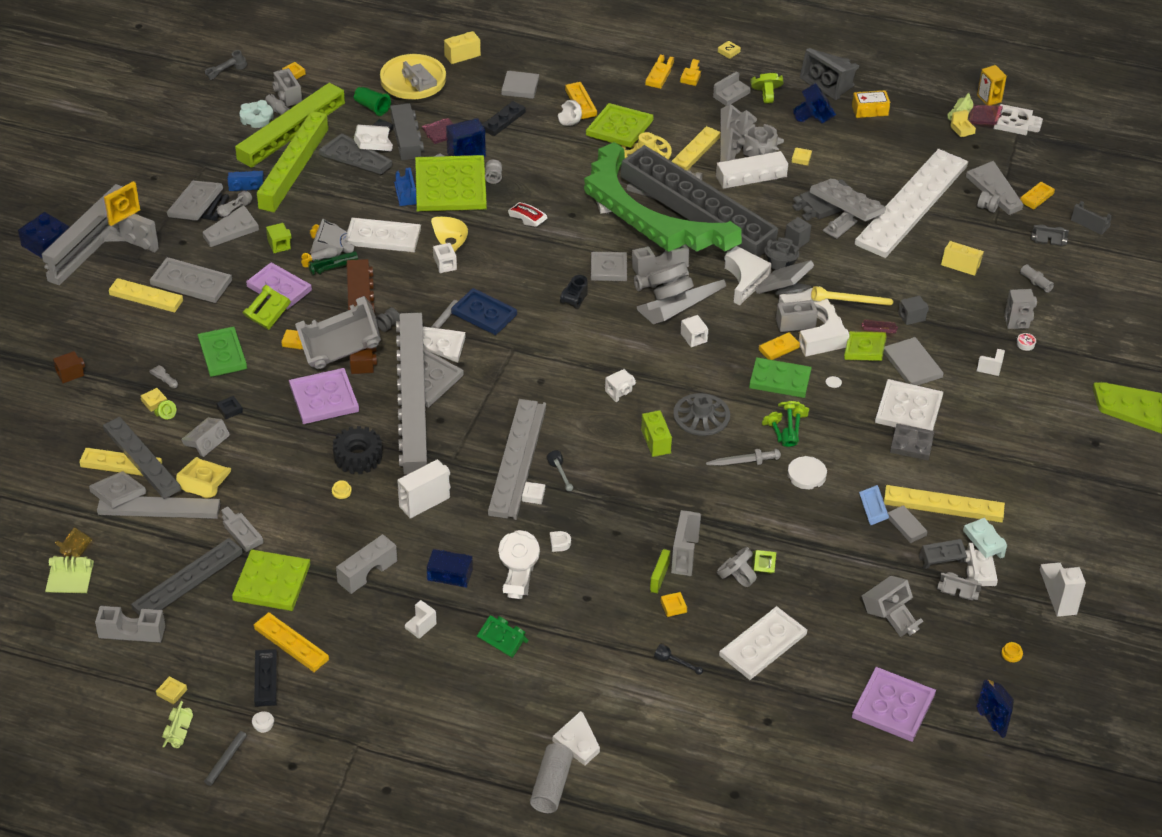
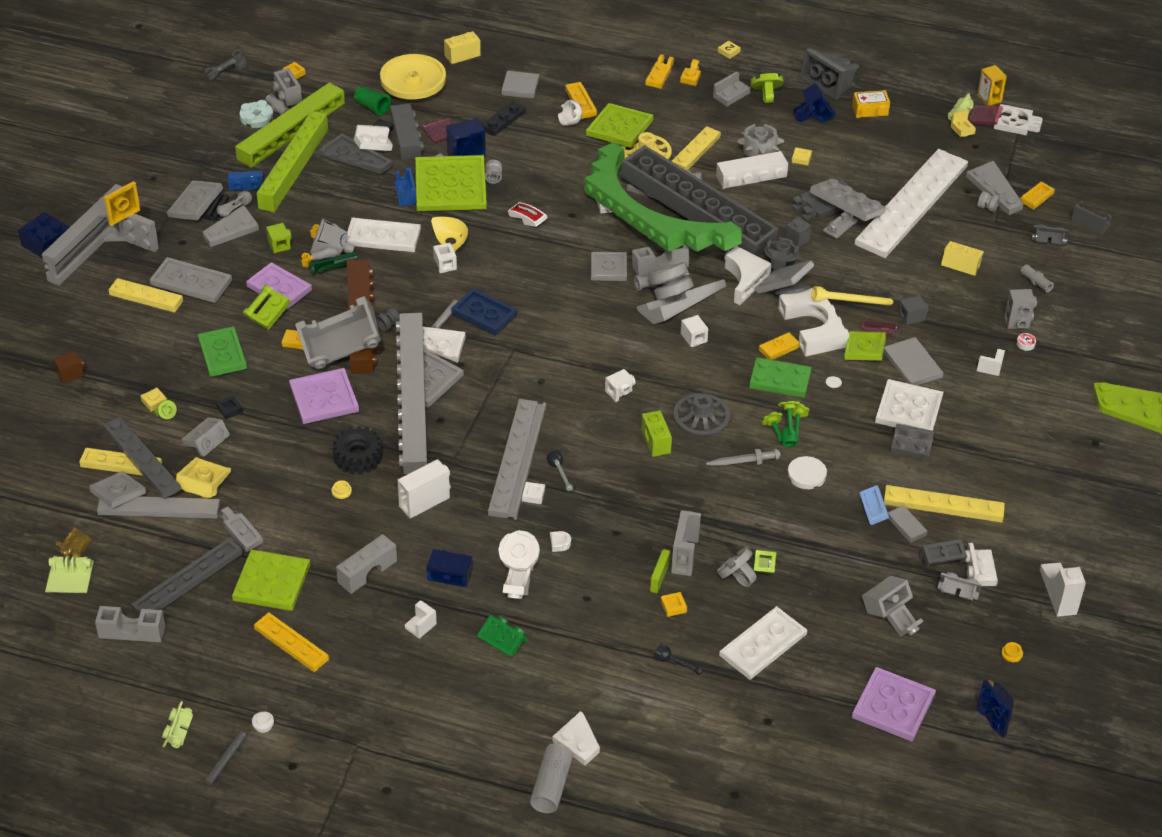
light grey piece [149,365,178,388] -> none
light yellow tile [156,676,187,704] -> none
black plate [254,649,277,707] -> none
light grey bracket [402,61,437,92] -> none
black piece [560,275,588,309] -> none
light grey wedge [720,104,757,162] -> none
light grey brick [776,300,818,332] -> none
light aqua bracket [963,518,1007,559] -> none

